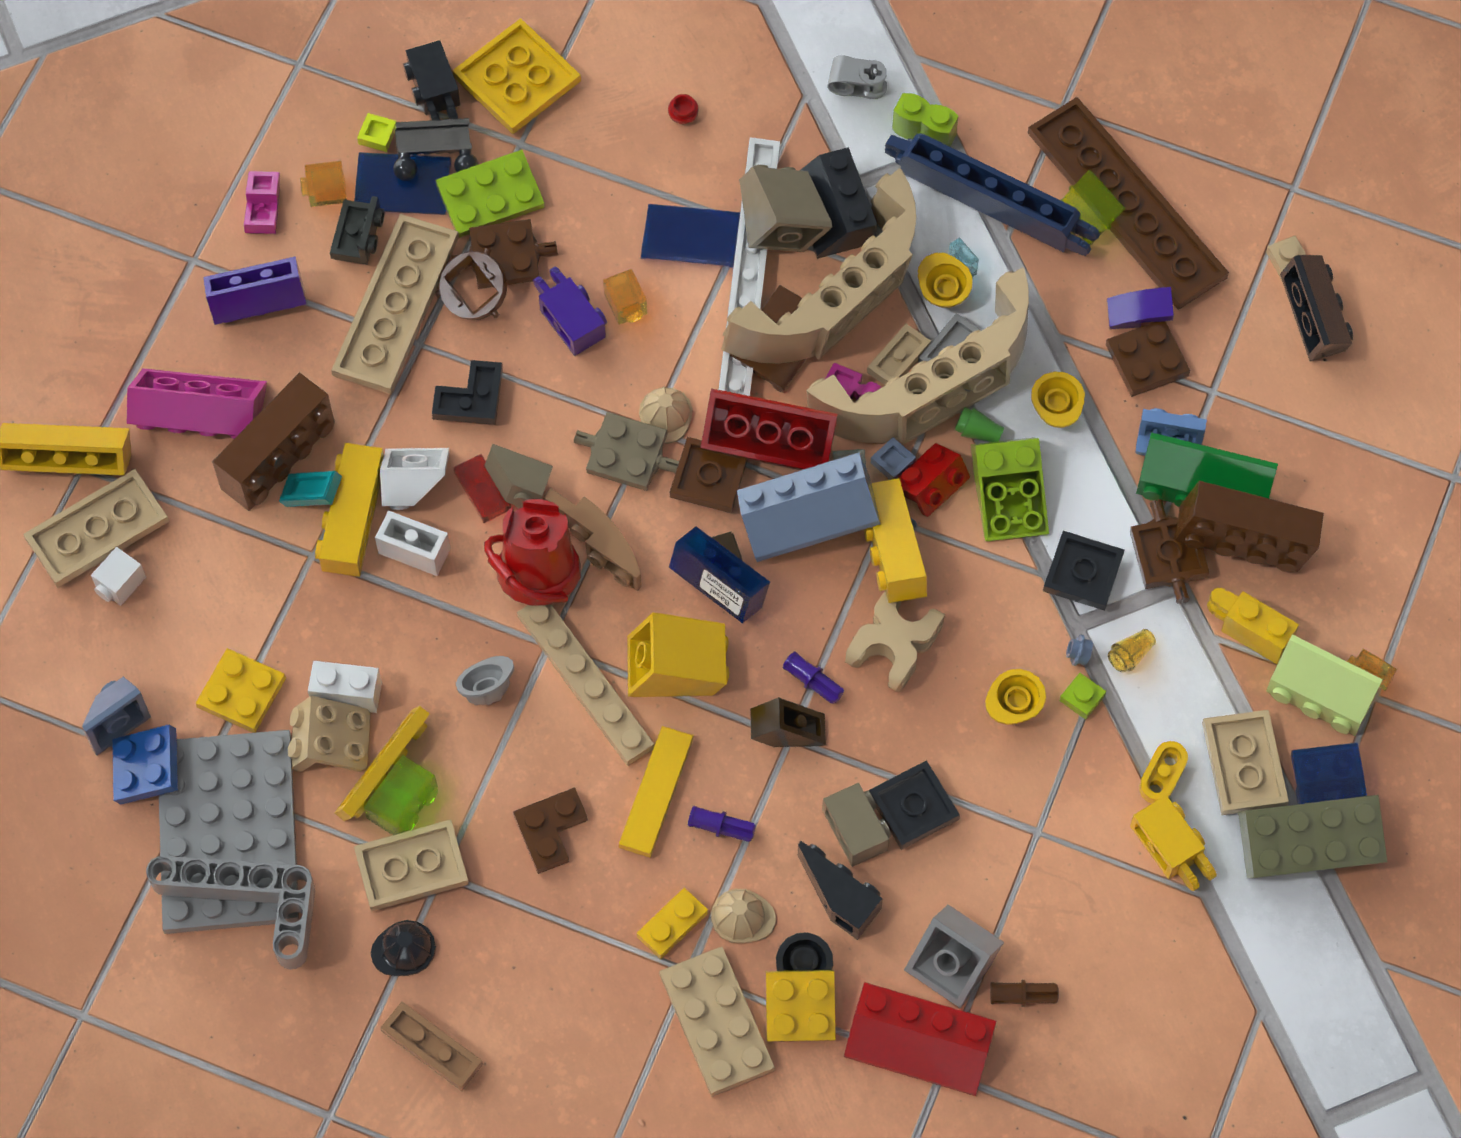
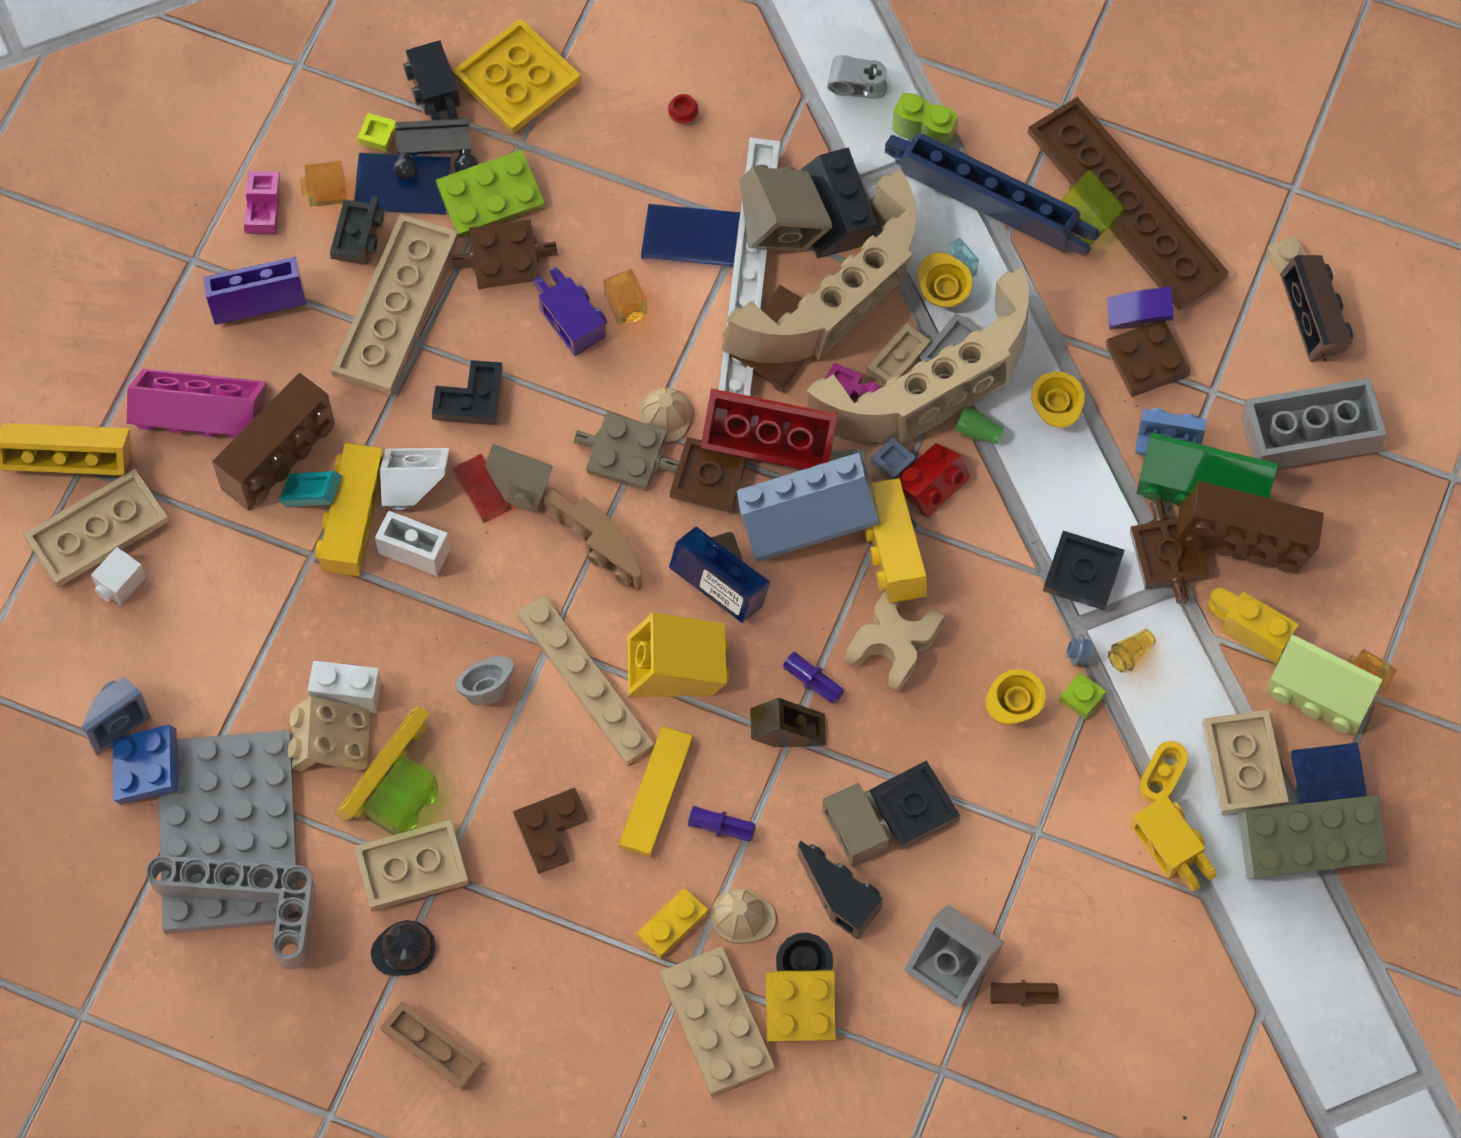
yellow plate [196,648,286,733] -> none
piece [435,248,507,320] -> none
red piece [484,499,581,606] -> none
red slope [844,982,997,1096] -> none
lime slope [971,437,1049,541] -> none
none -> light grey brick [1241,378,1387,469]

